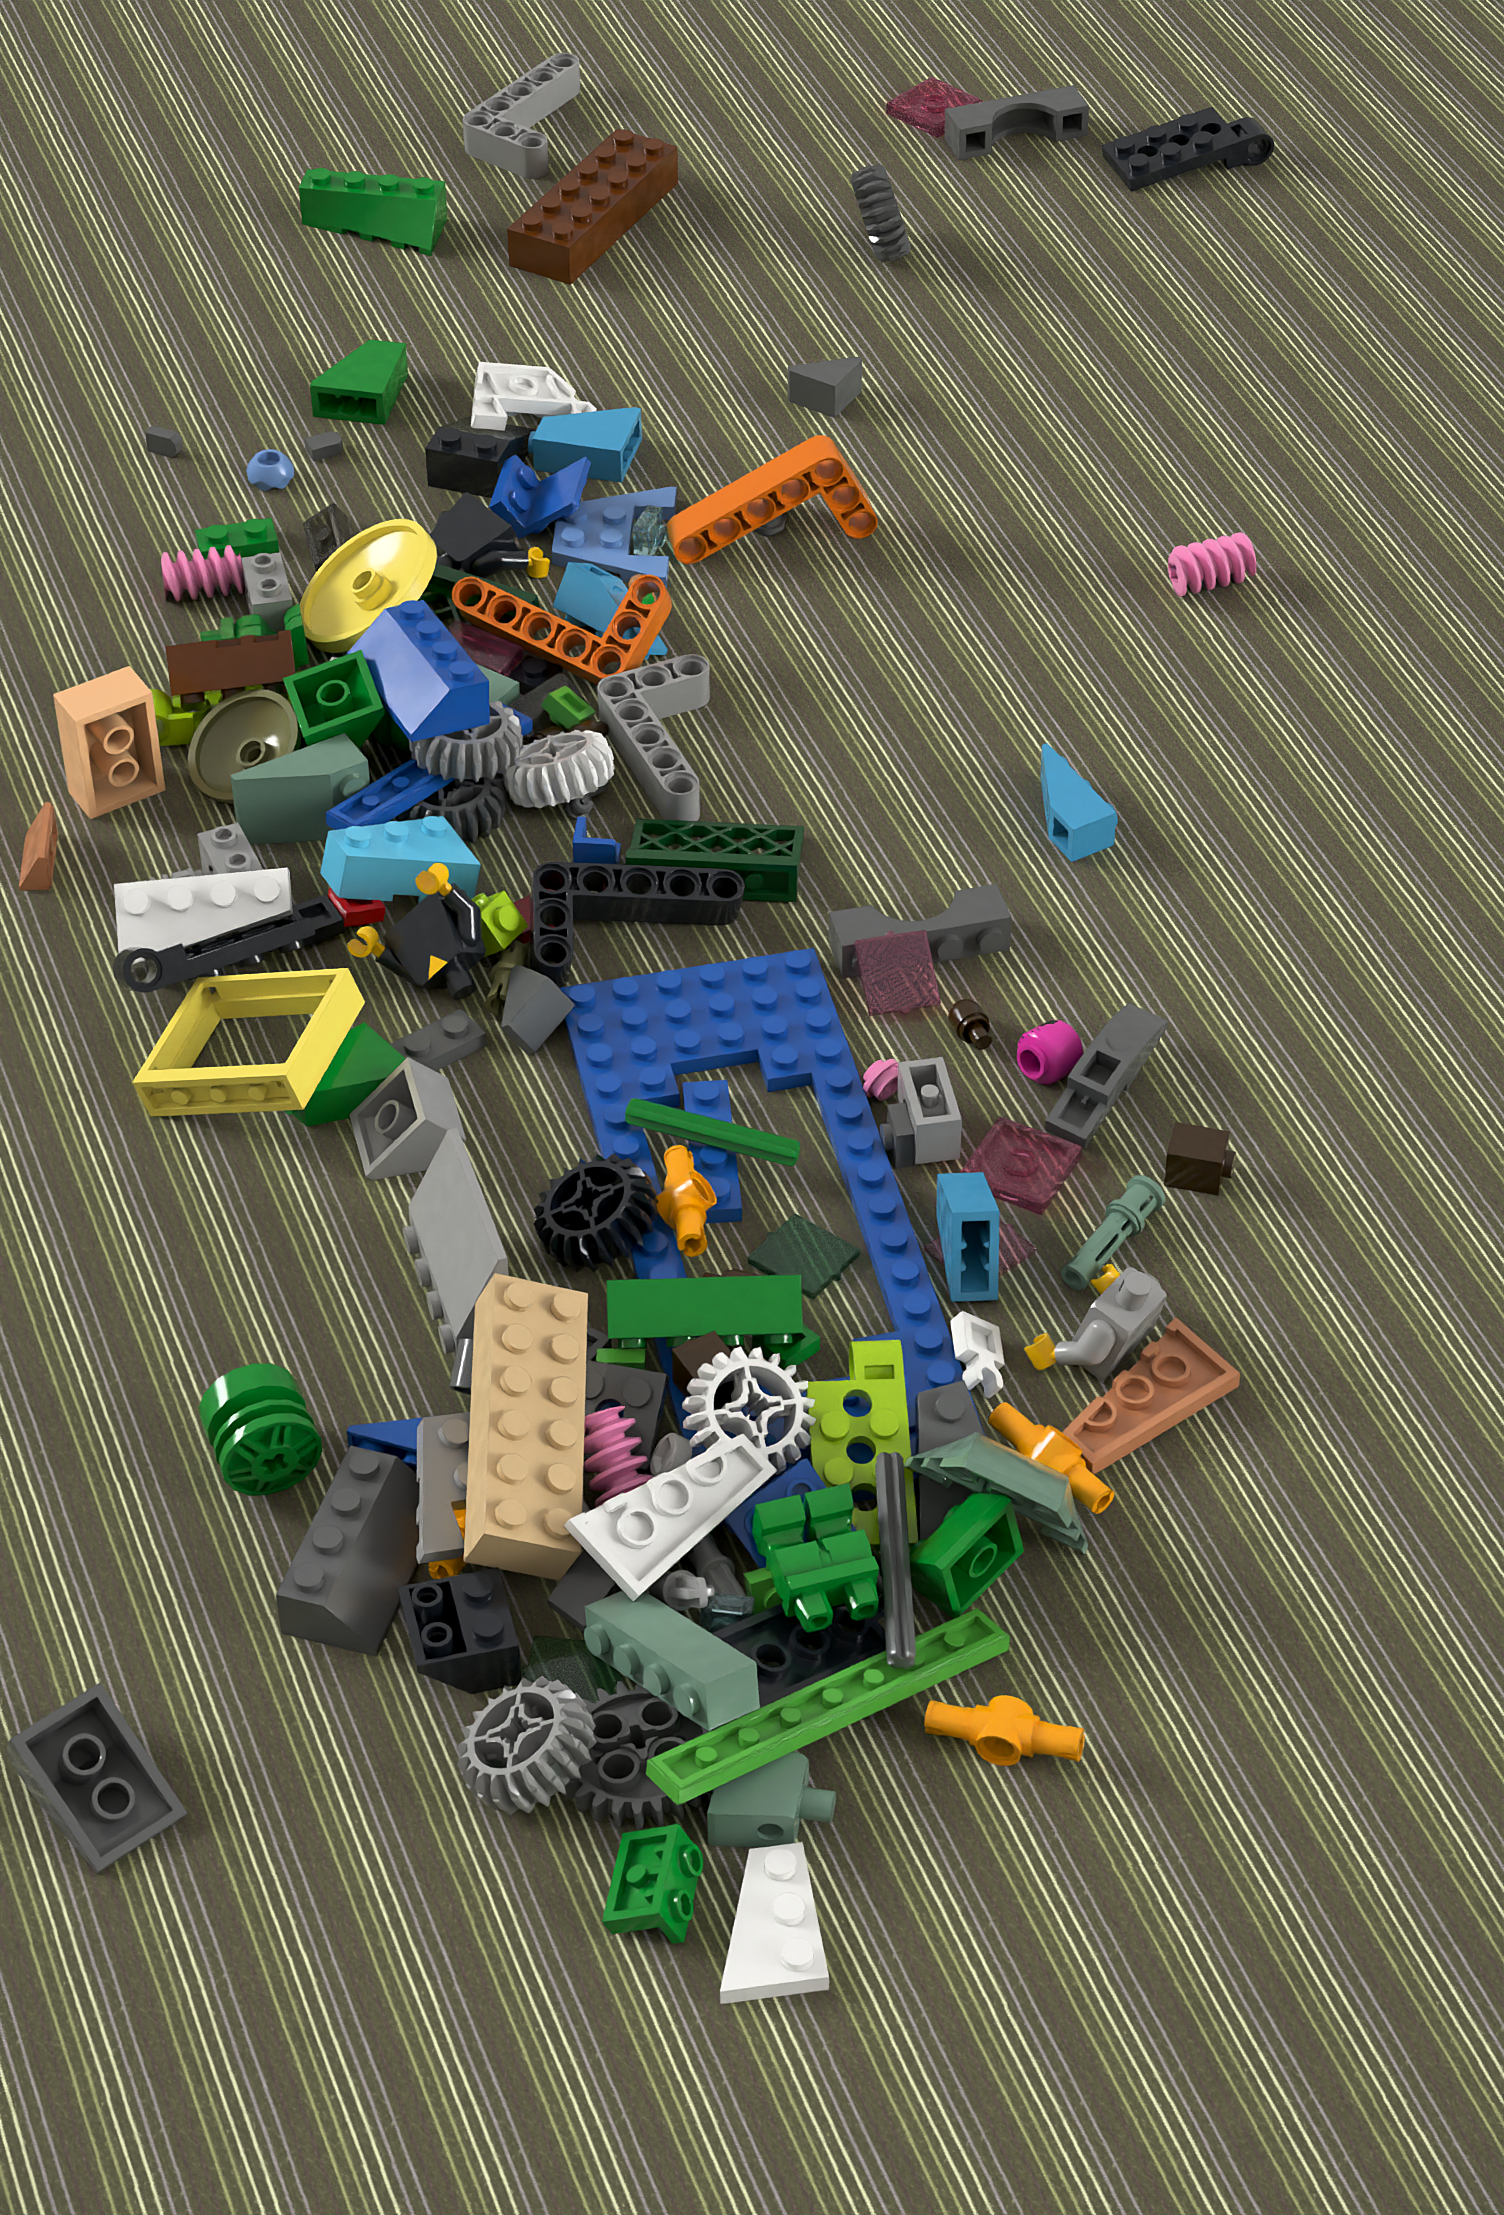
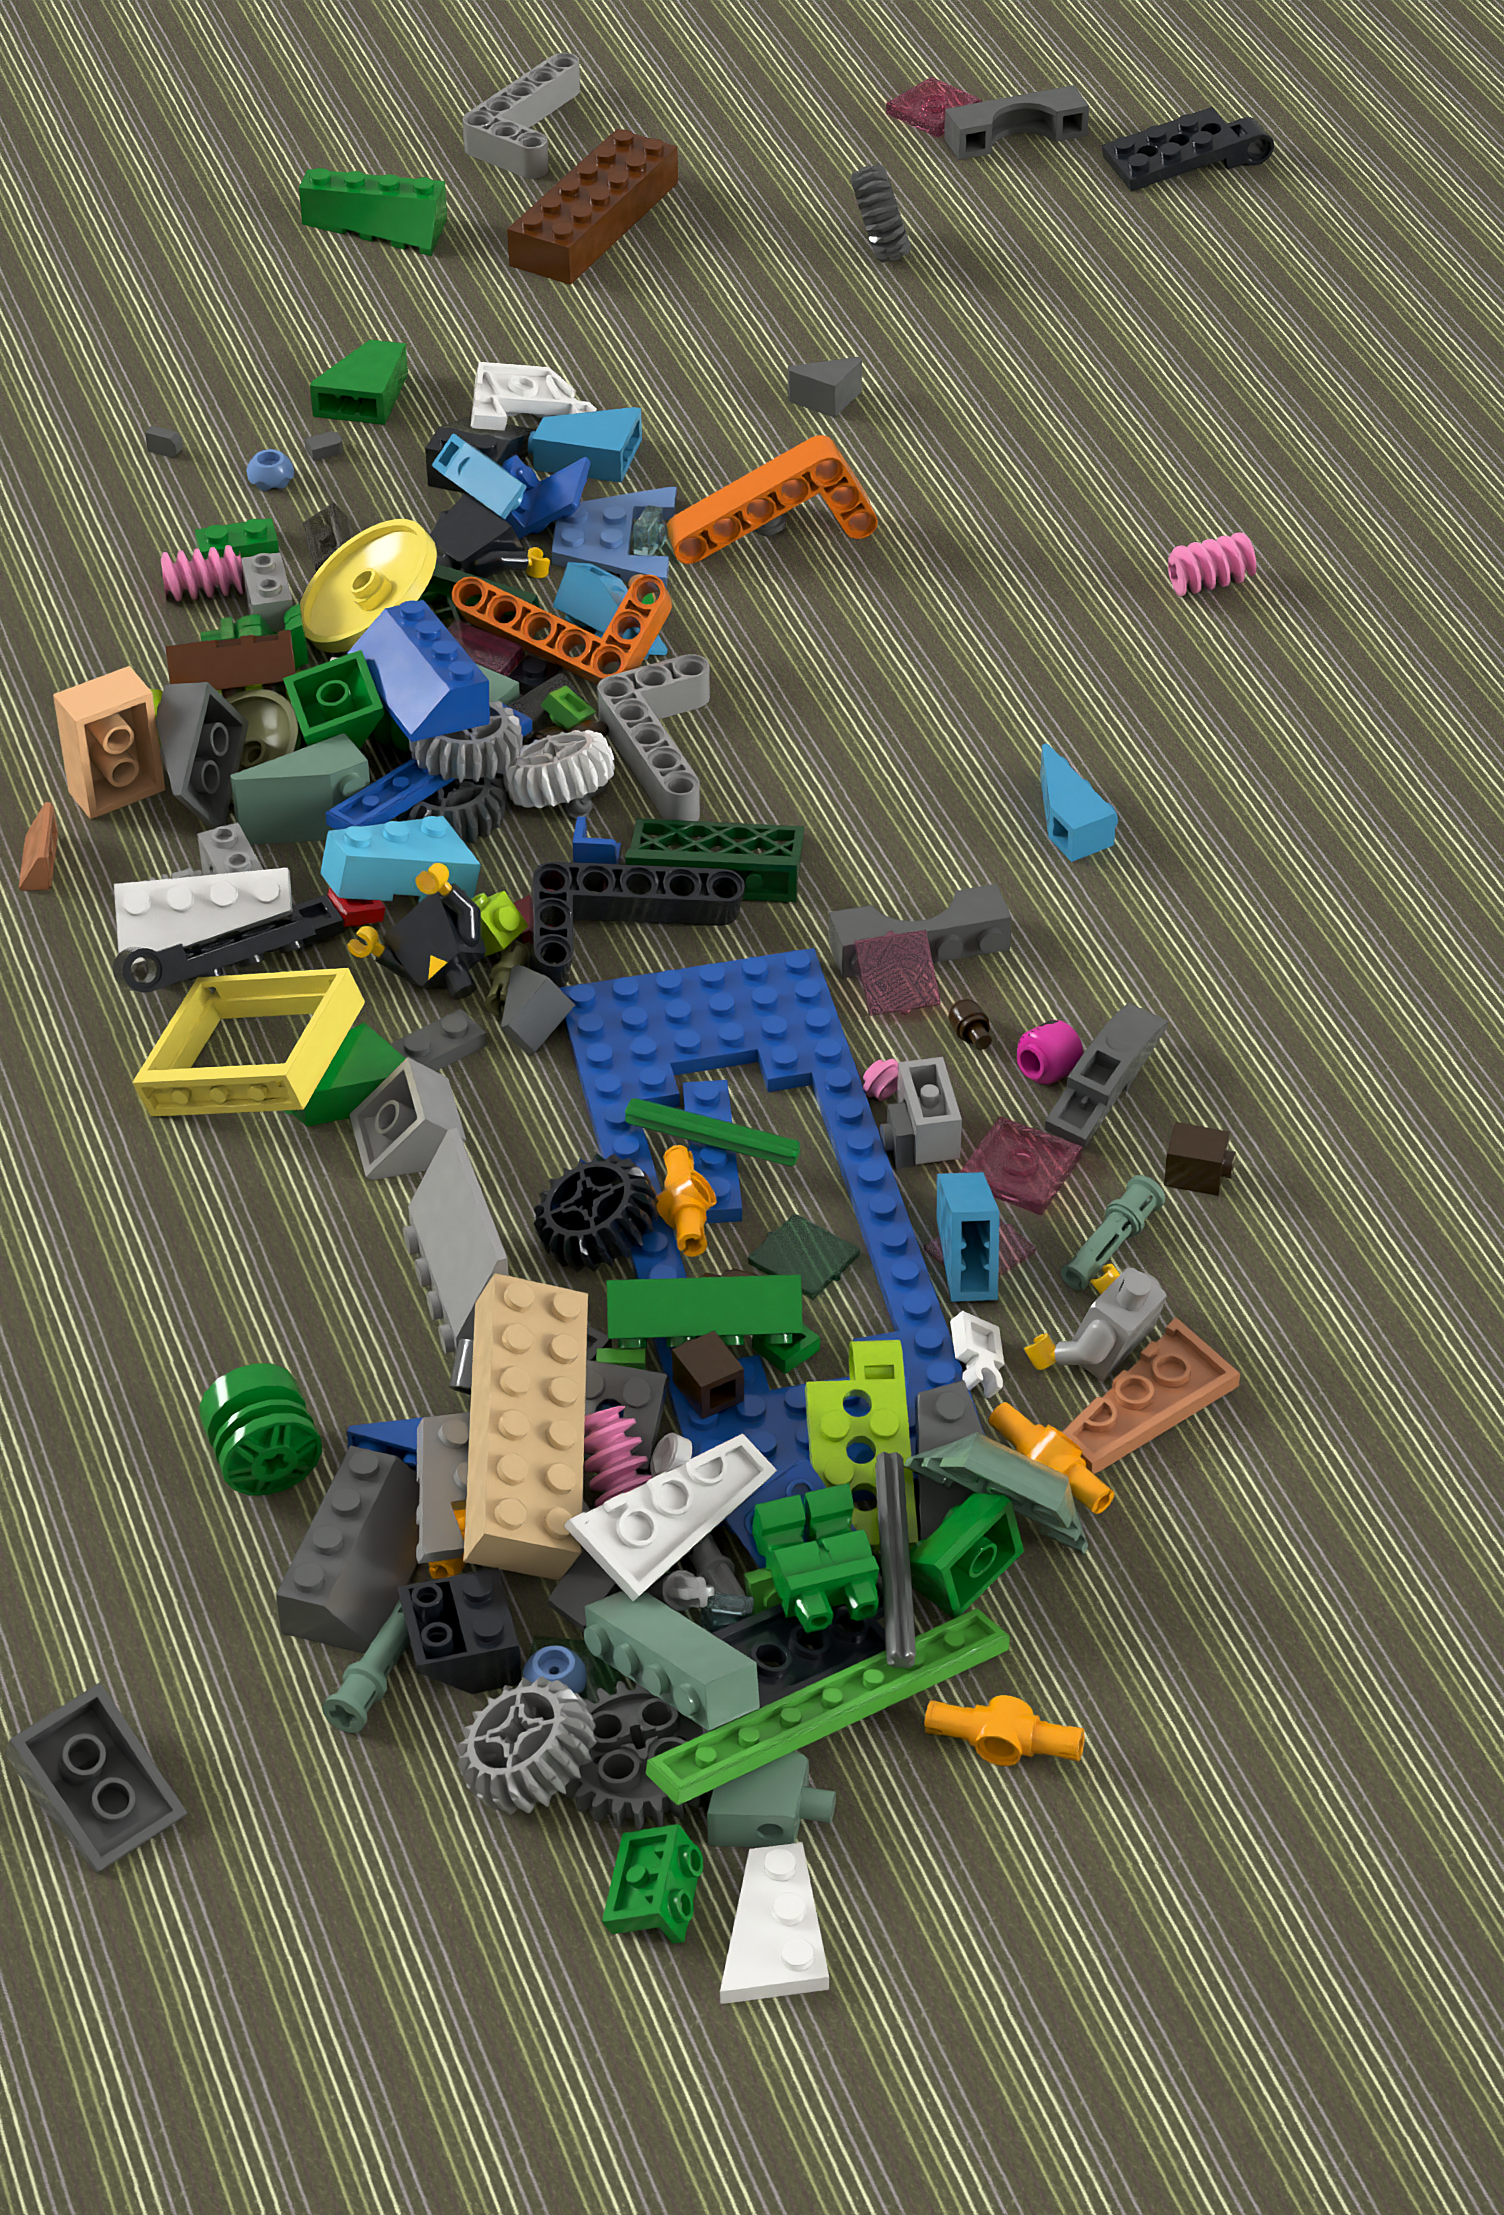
white gear [682,1347,816,1475] -> none
none -> dark grey slope [156,682,249,830]
none -> sand green pin [322,1599,410,1733]
none -> slope [432,433,527,519]
none -> medium blue plate [523,1646,587,1694]

